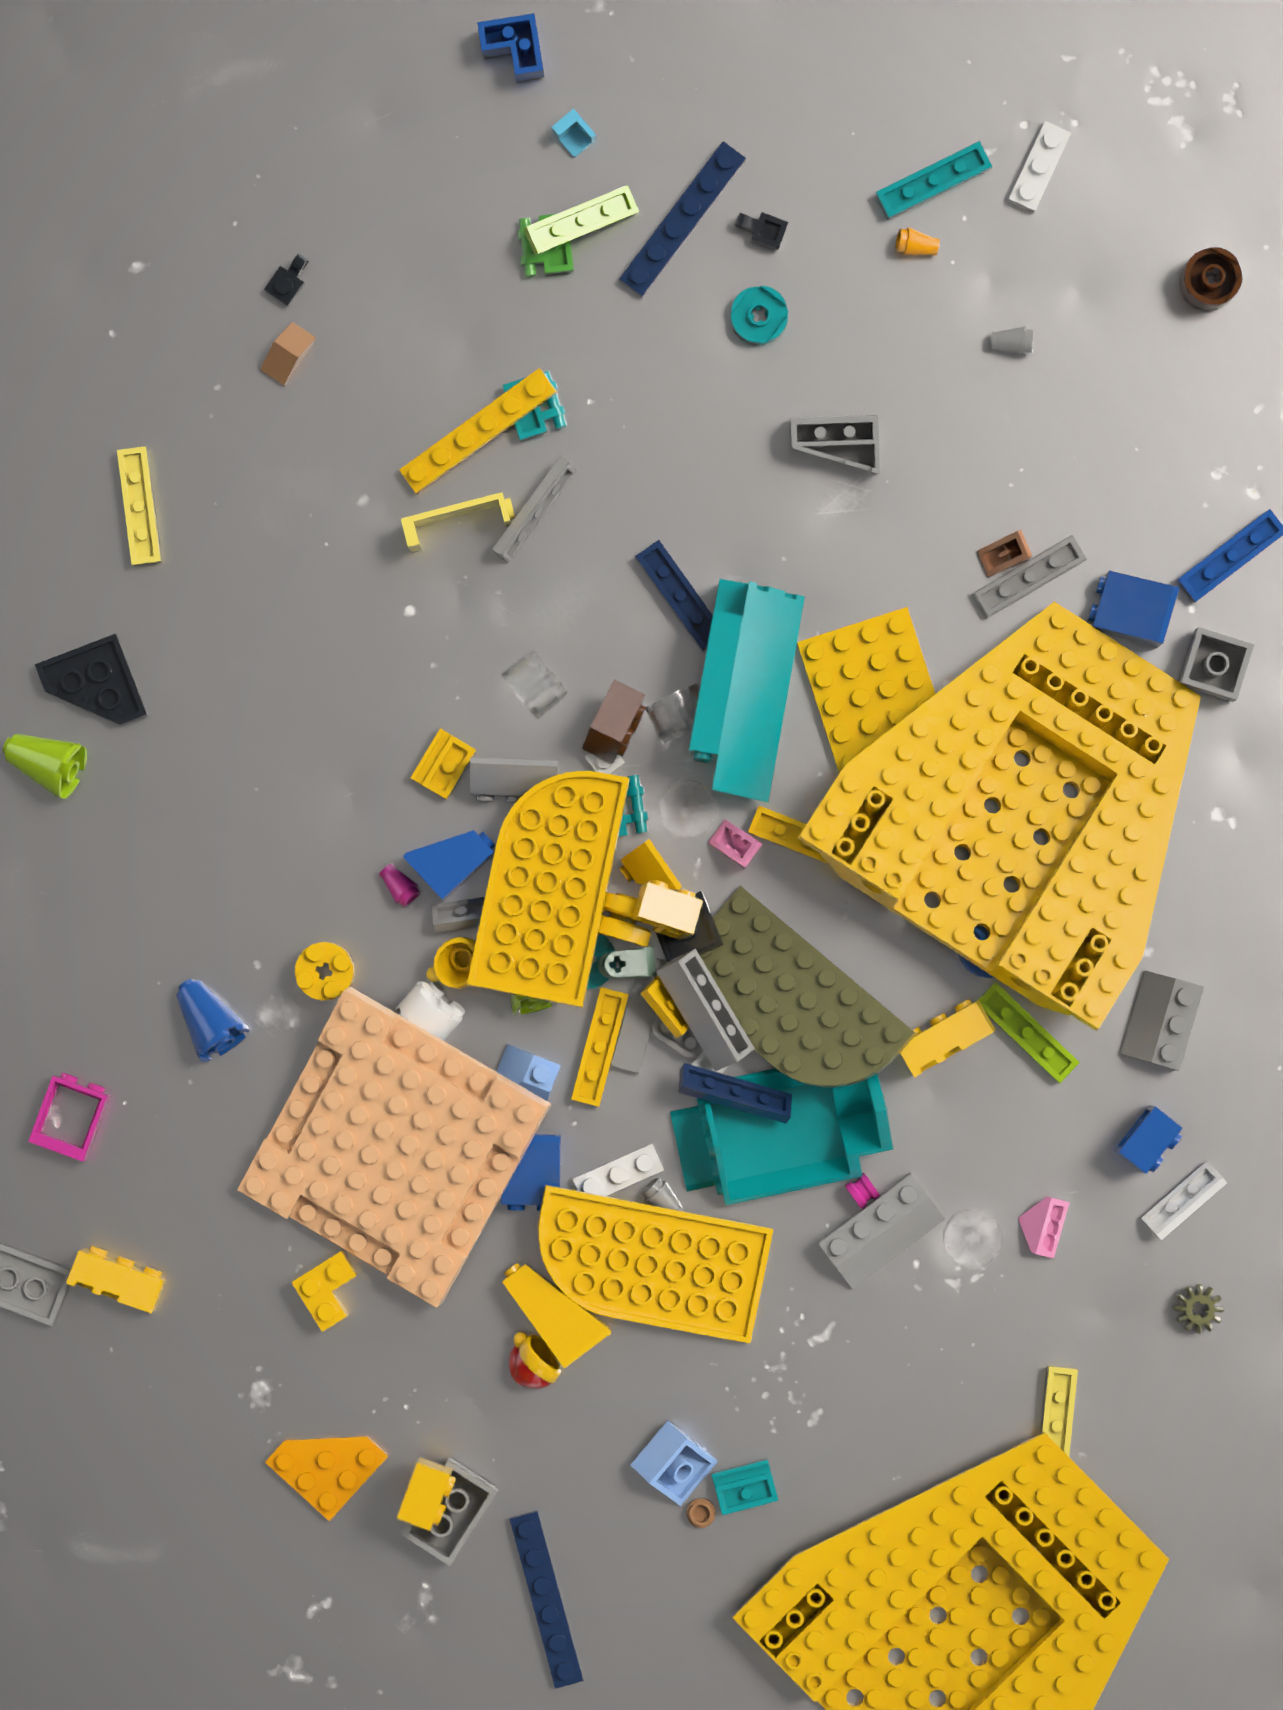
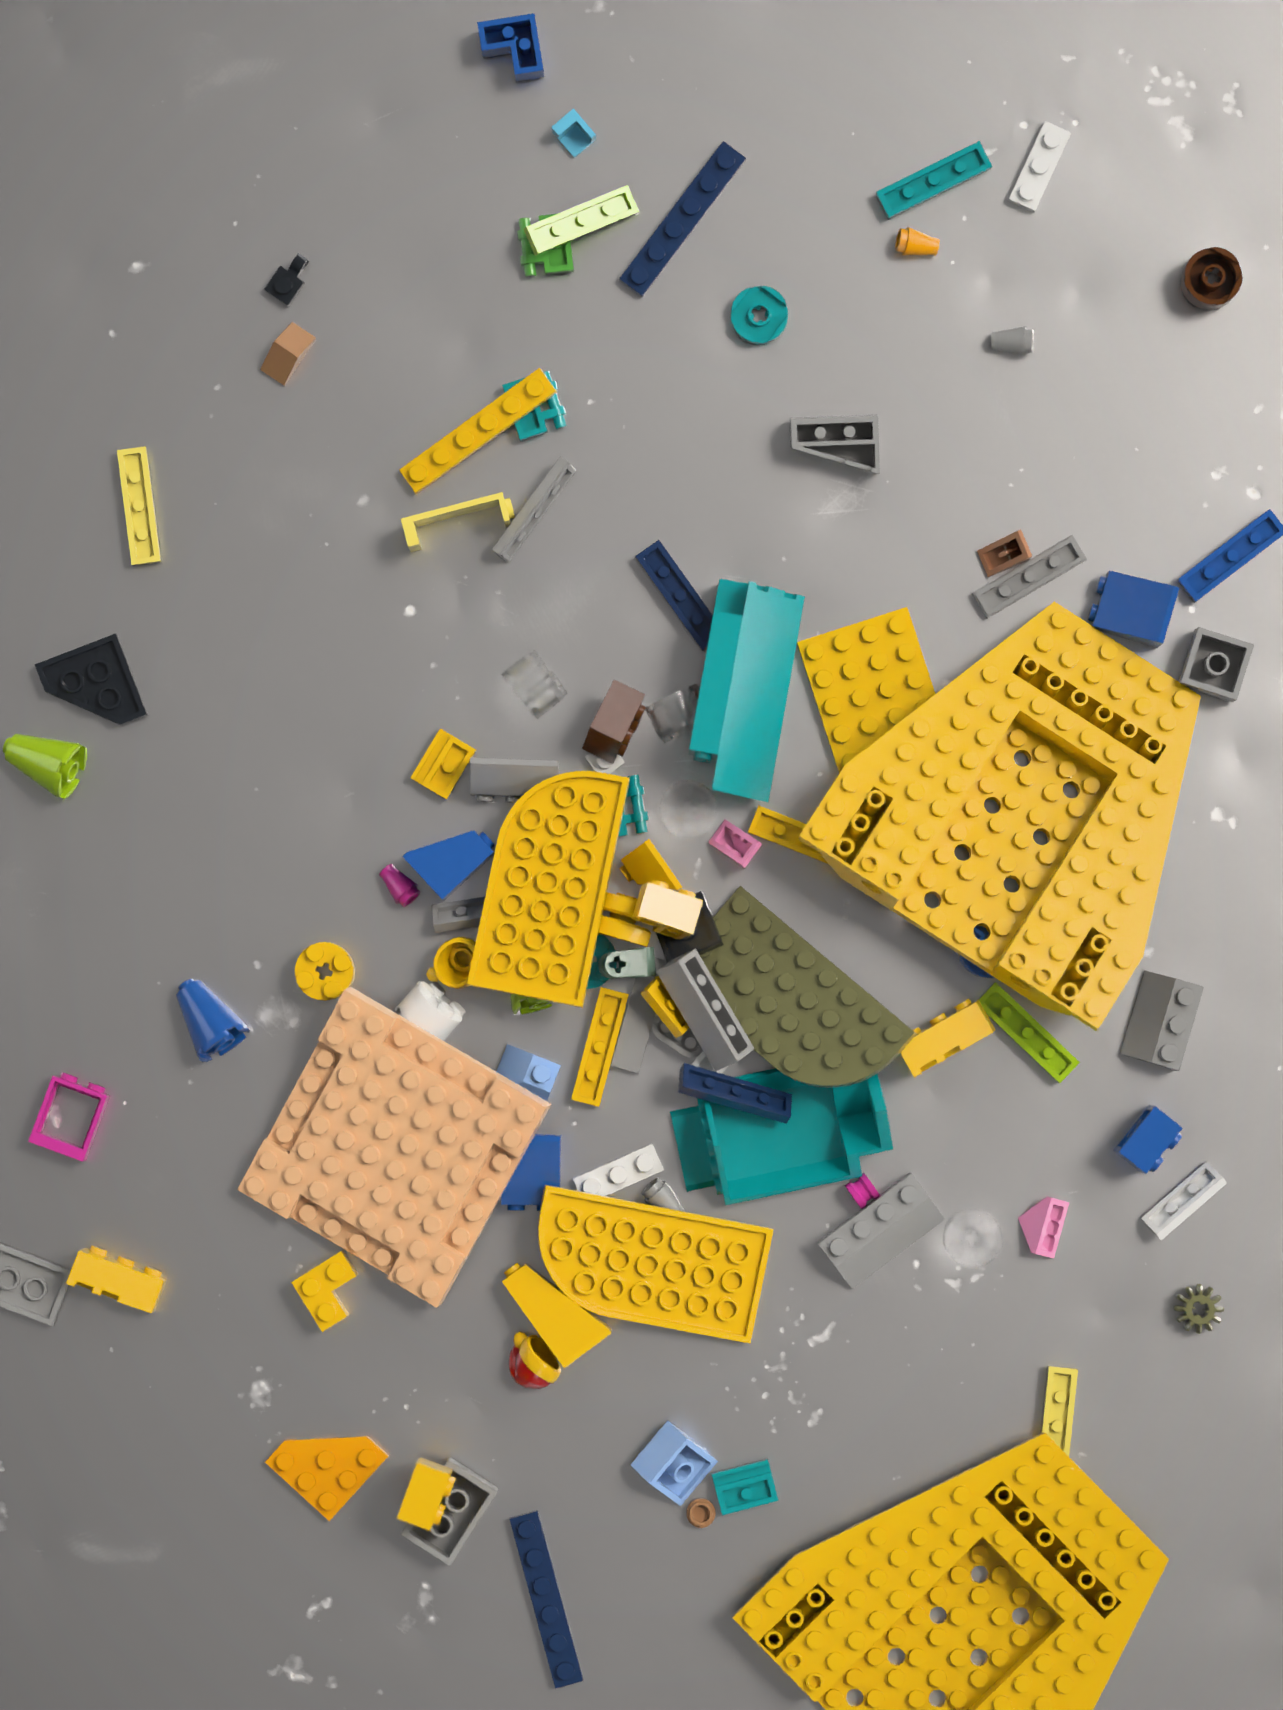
black plate [735,212,789,251] -> none

